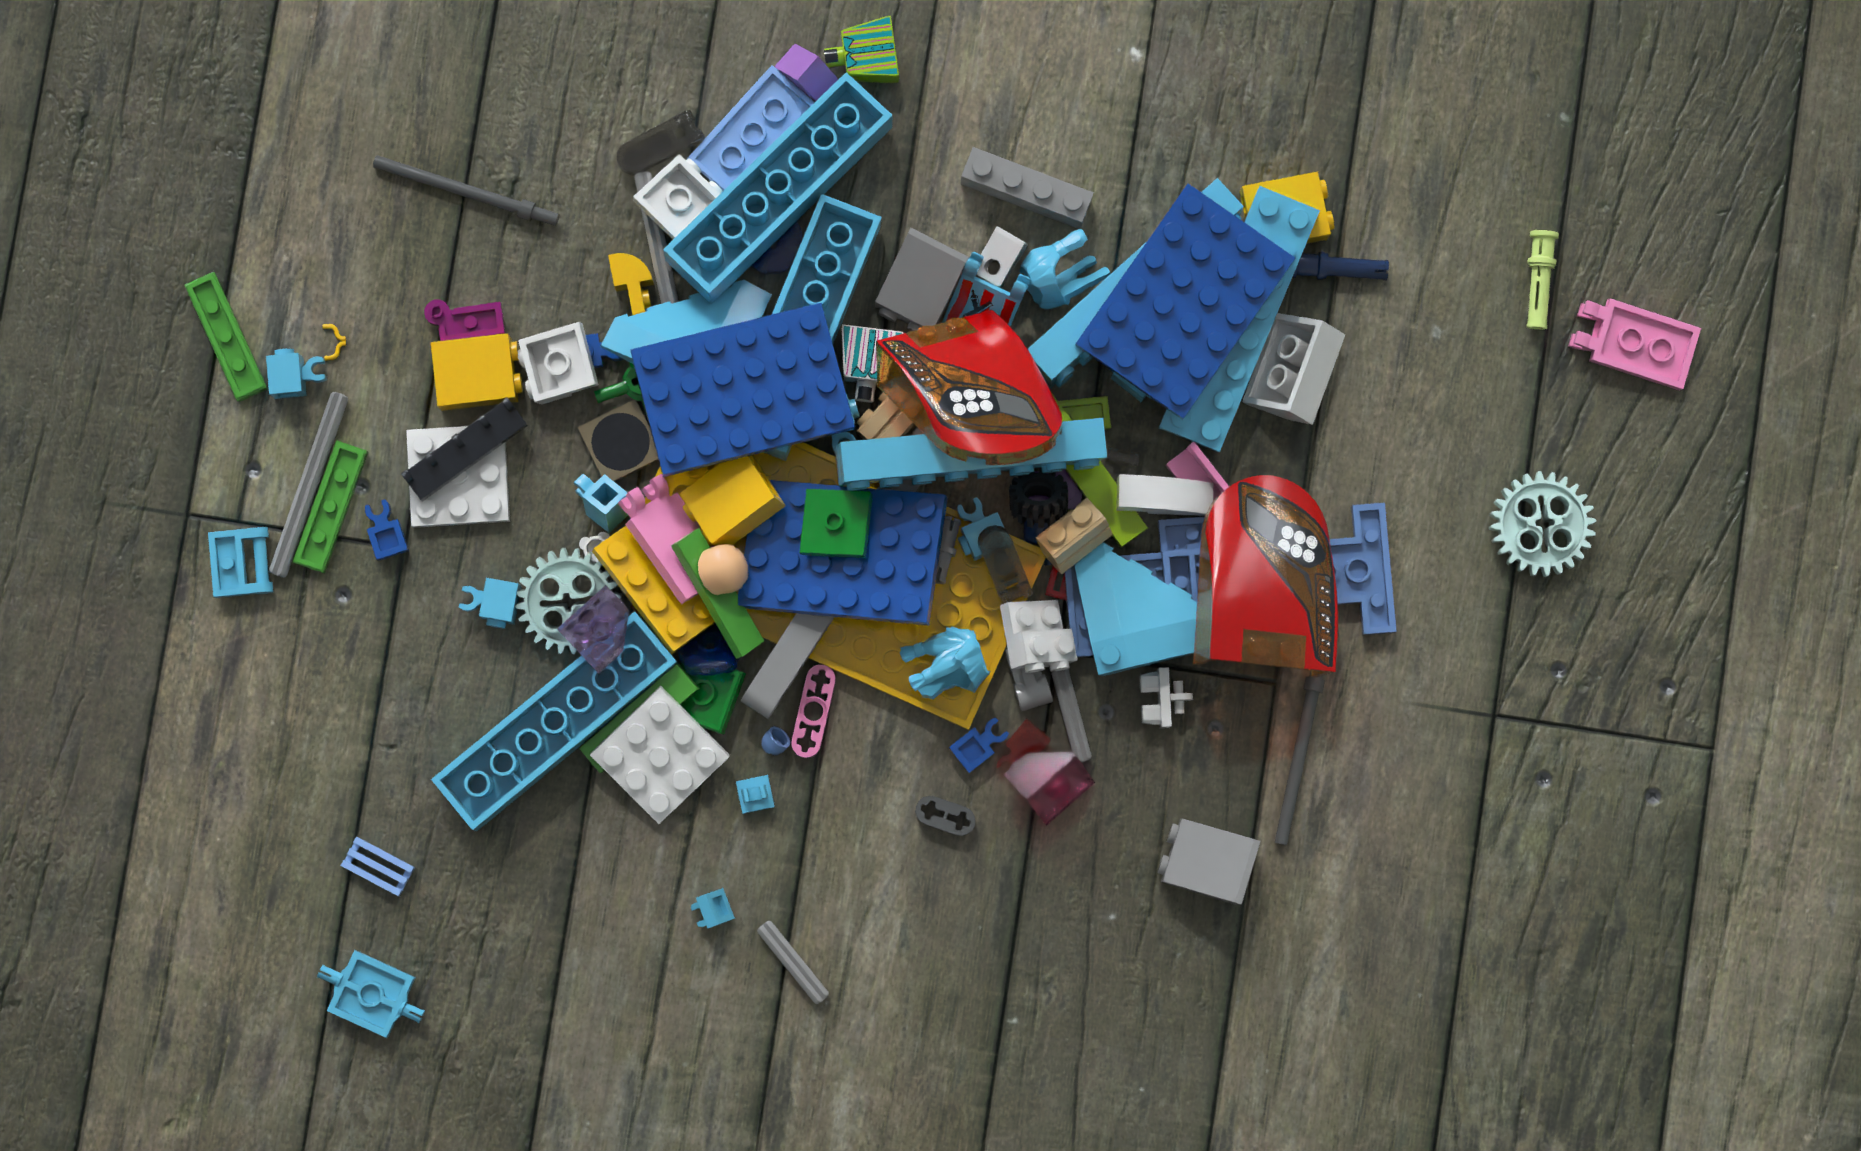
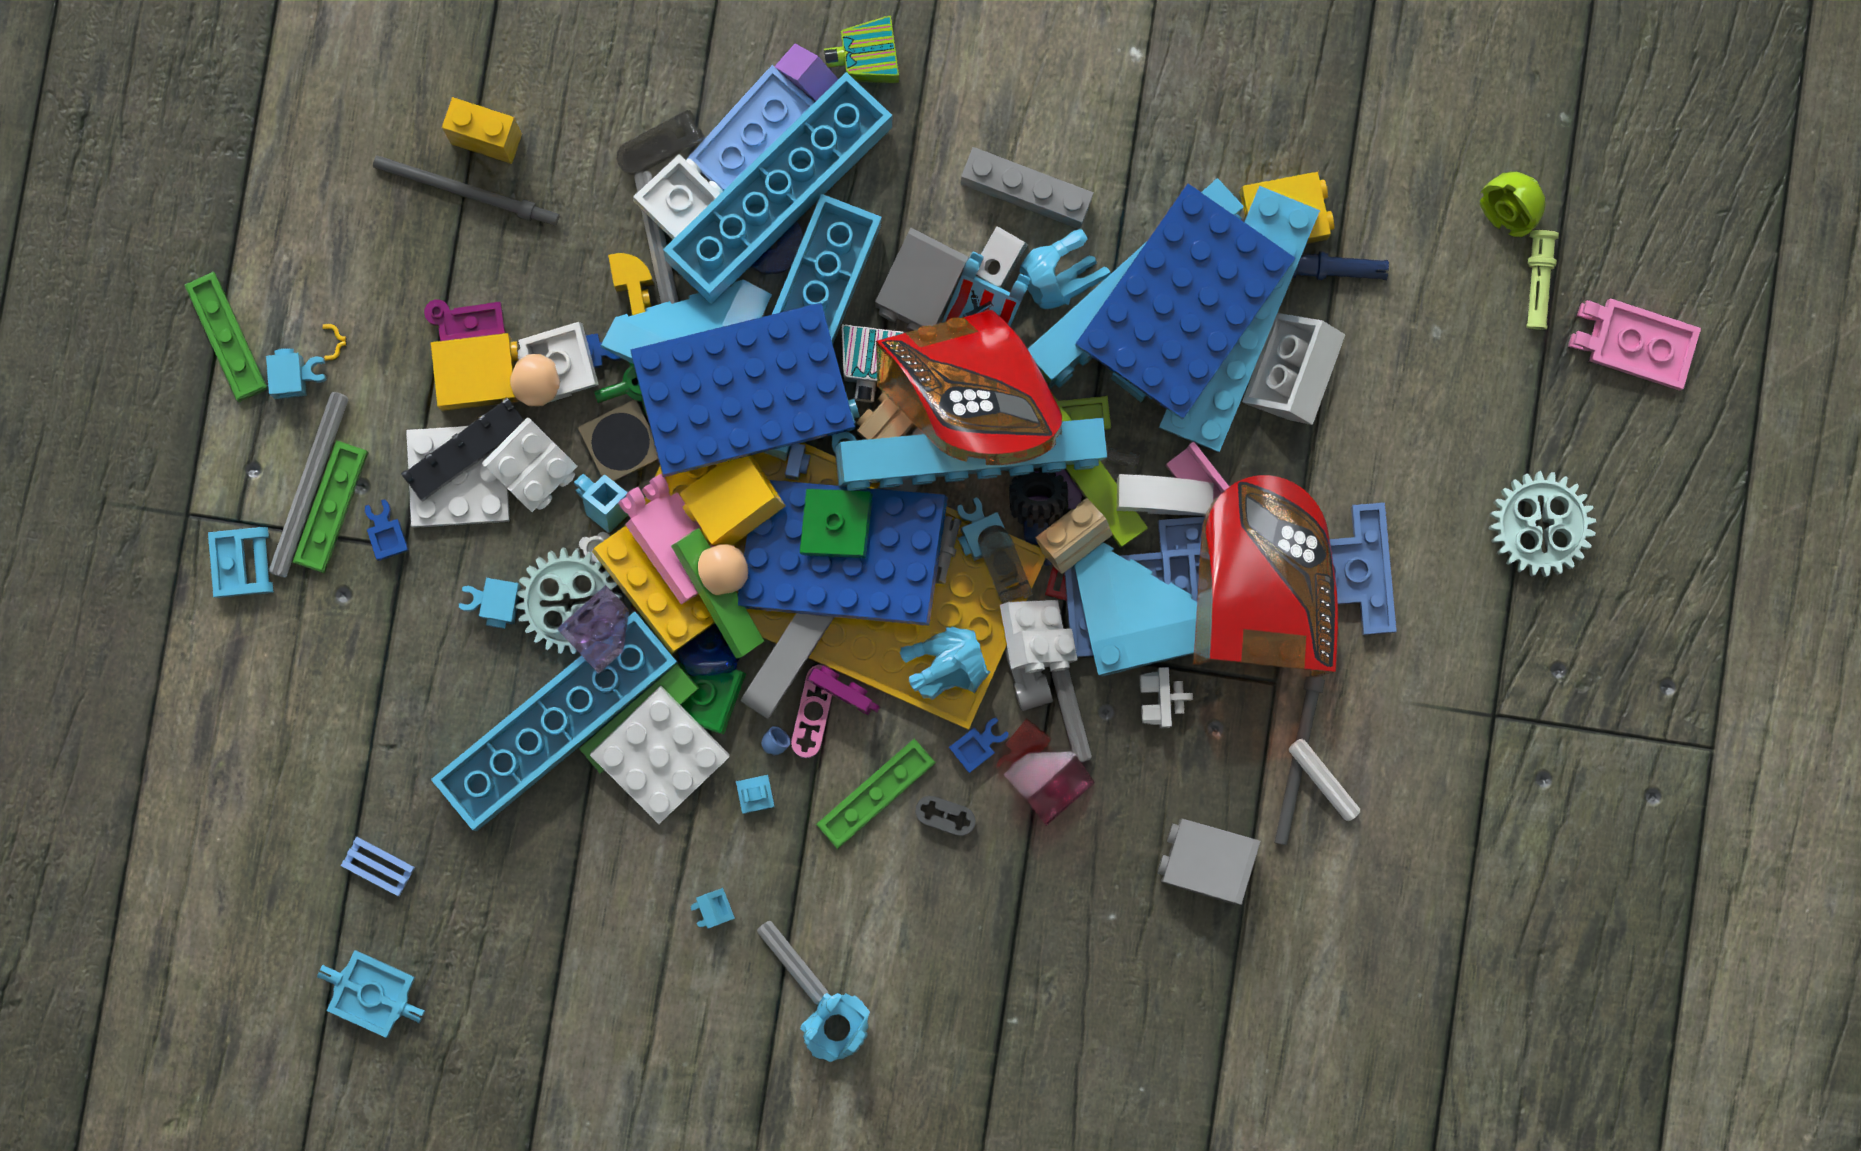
none -> yellow brick [442,97,522,164]
none -> white plate [482,417,578,512]
none -> light nougat hair [510,354,560,407]
none -> medium blue plate [785,444,810,481]
none -> medium azure piece [800,993,870,1062]
none -> magenta hinge [807,666,881,716]
none -> bright green tile [816,738,936,849]
none -> white axle [1289,739,1360,821]
none -> lime cylinder [1480,171,1546,237]

